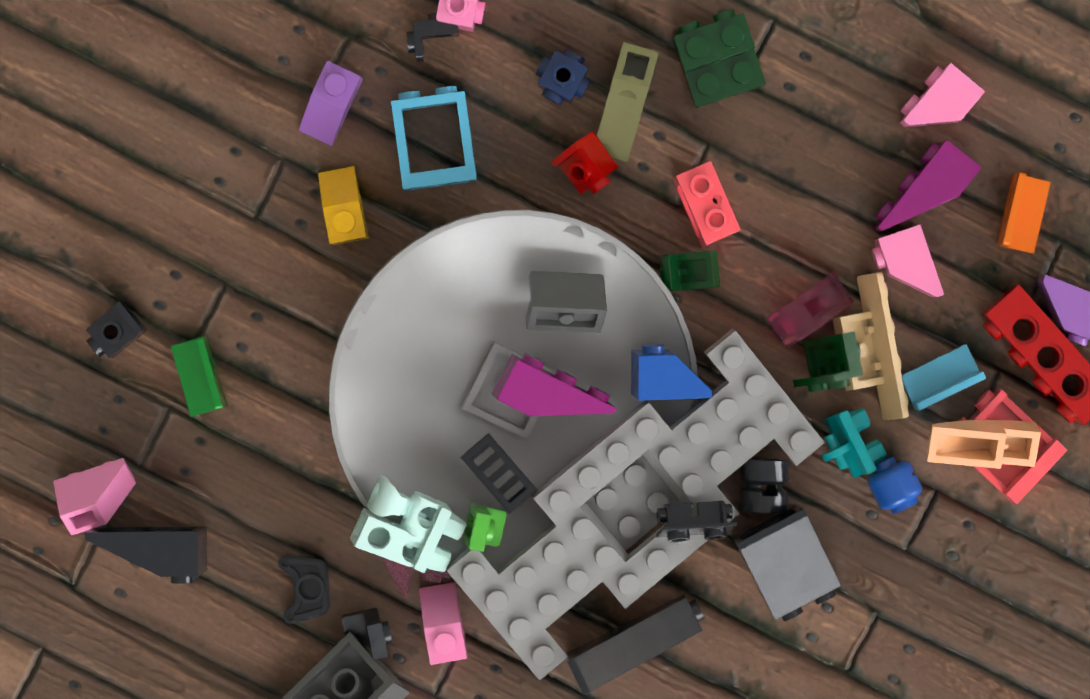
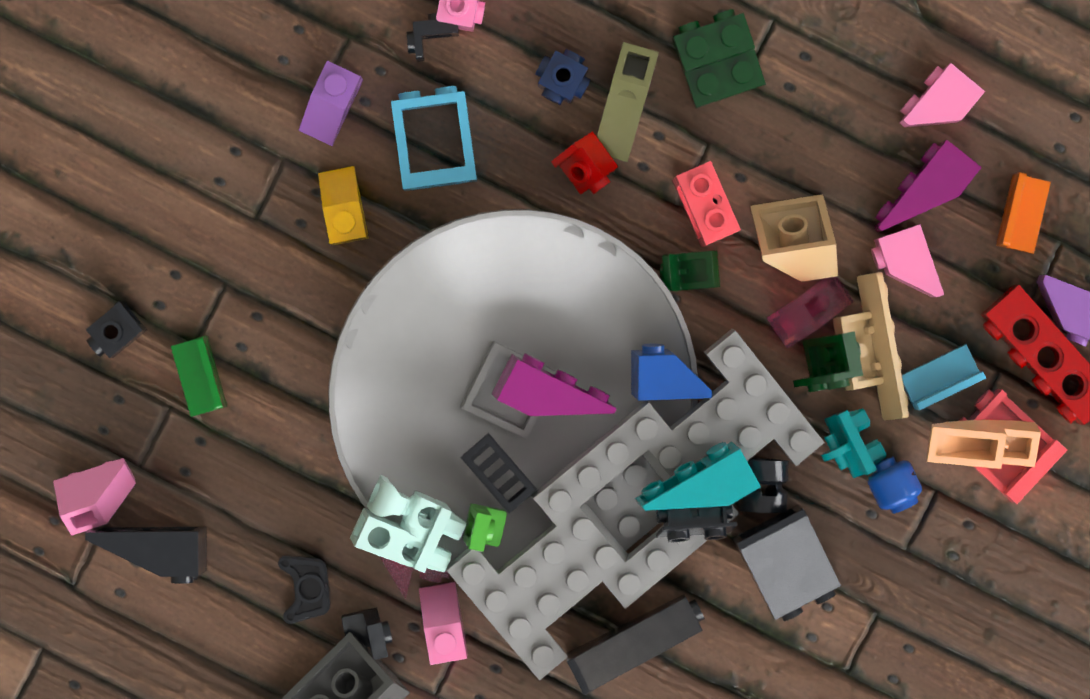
dark grey panel [526,271,607,333] -> none
none -> teal slope [635,442,761,511]
none -> tan slope [750,194,838,282]

